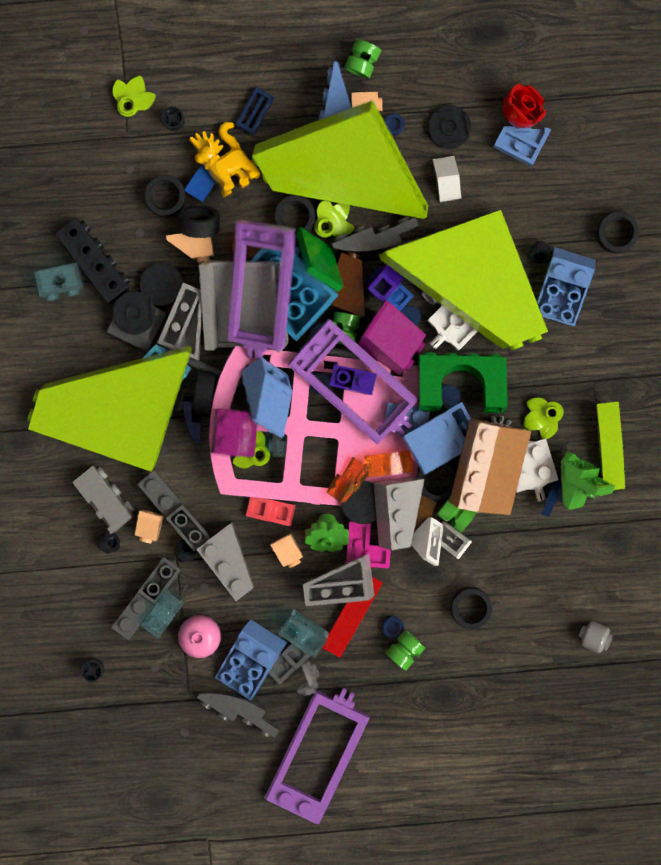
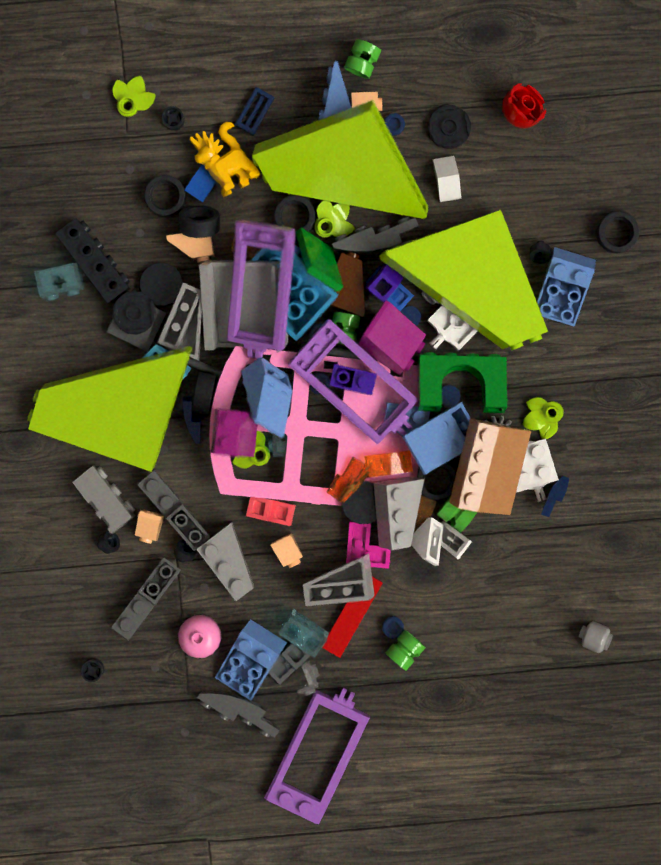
clear light blue brick [141,589,186,639] -> none
bright green plant [305,514,349,552] -> none
black tyre [451,587,493,629] -> none
medium blue wing [493,126,551,167] -> none
bright green piece [561,451,615,510] -> none
lime slope [596,402,625,490] -> none

